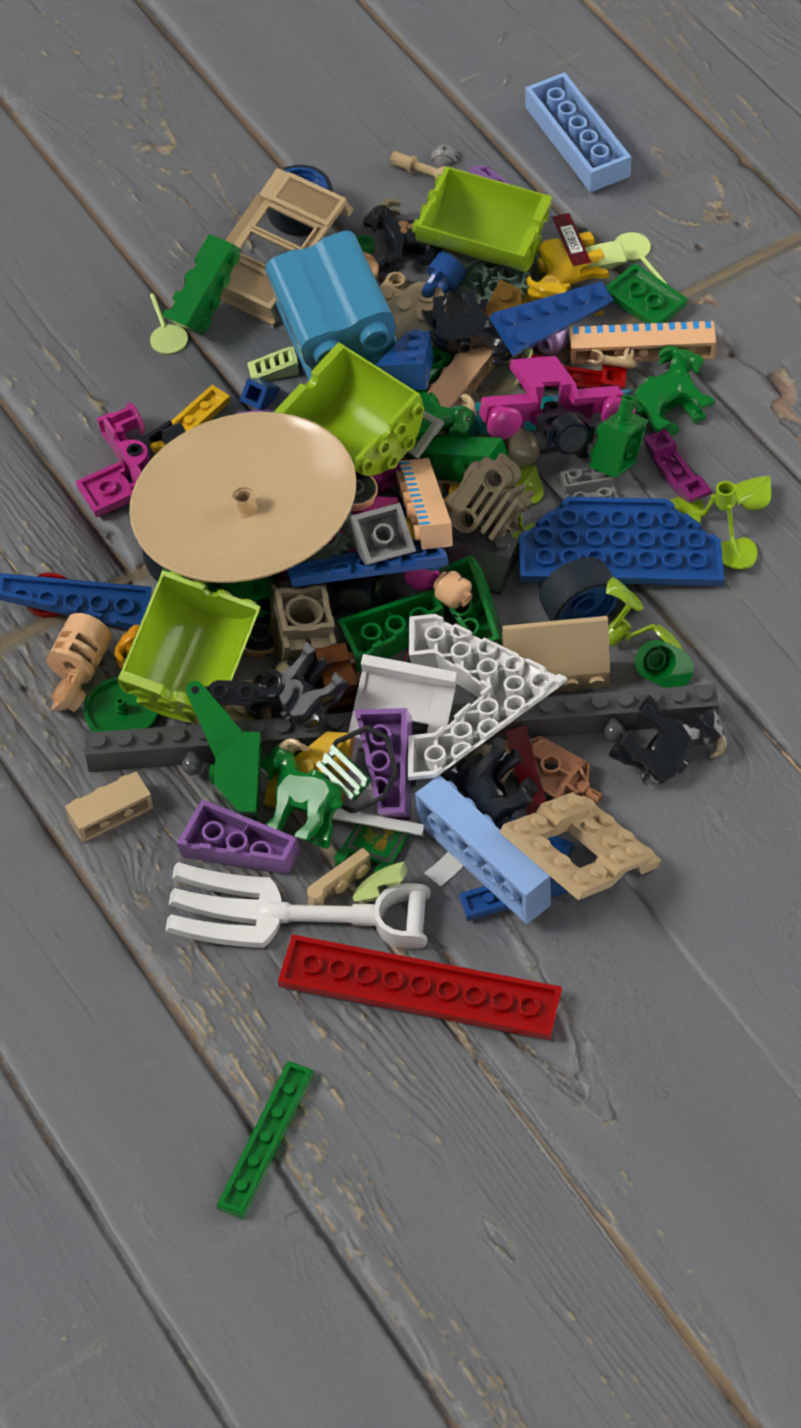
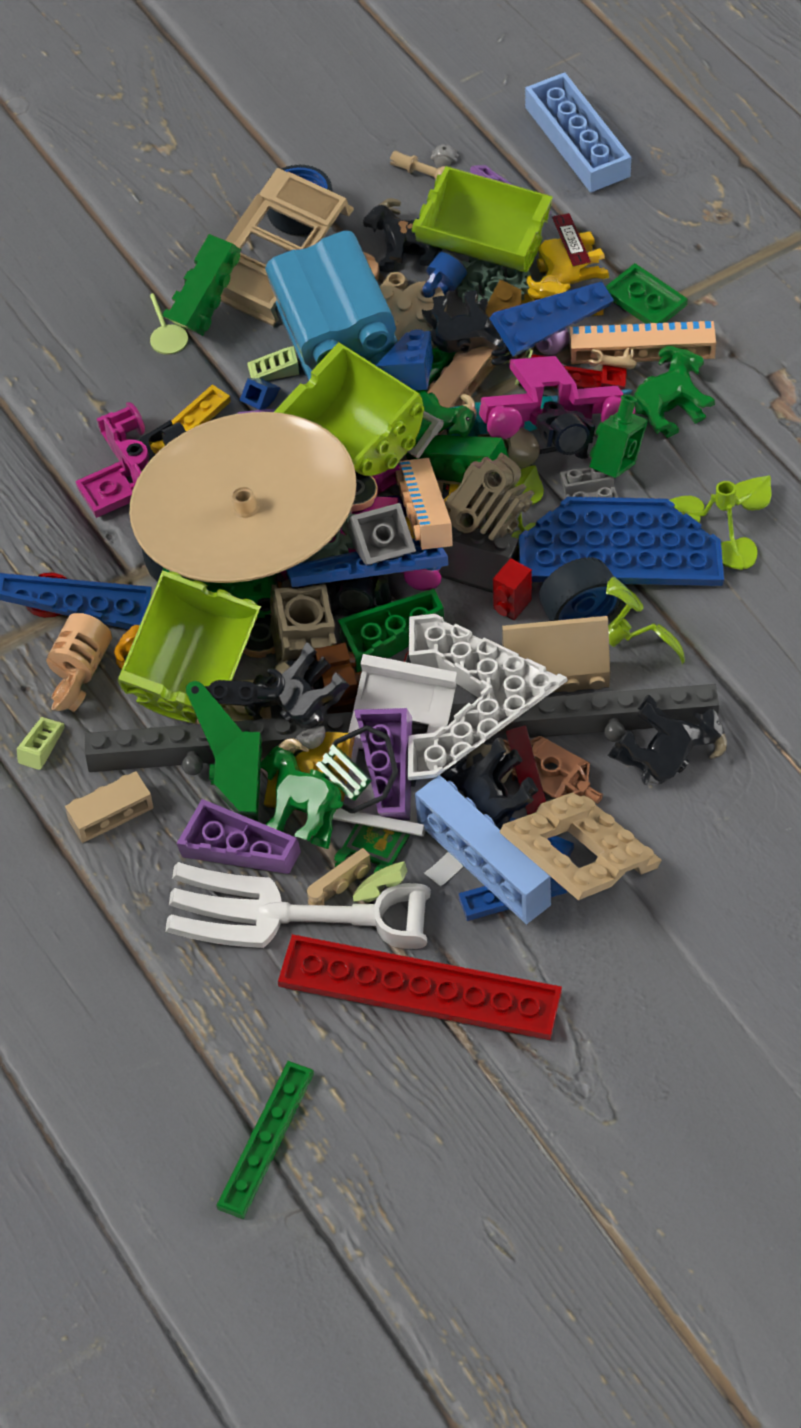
green piece [84,676,160,732] -> none
green tile [356,235,375,255] -> none
light nougat head [433,570,472,609] -> none
green wedge [439,555,502,646] -> none
yellowish green slope [585,241,627,270] -> none
yellowish green piece [615,232,667,284] -> none
green piece [635,639,694,688] -> none
magenta slope [643,429,712,503] -> none
none -> yellowish green slope [17,717,65,770]
none -> light grey animal [295,726,325,749]
none -> red brick [493,558,532,621]

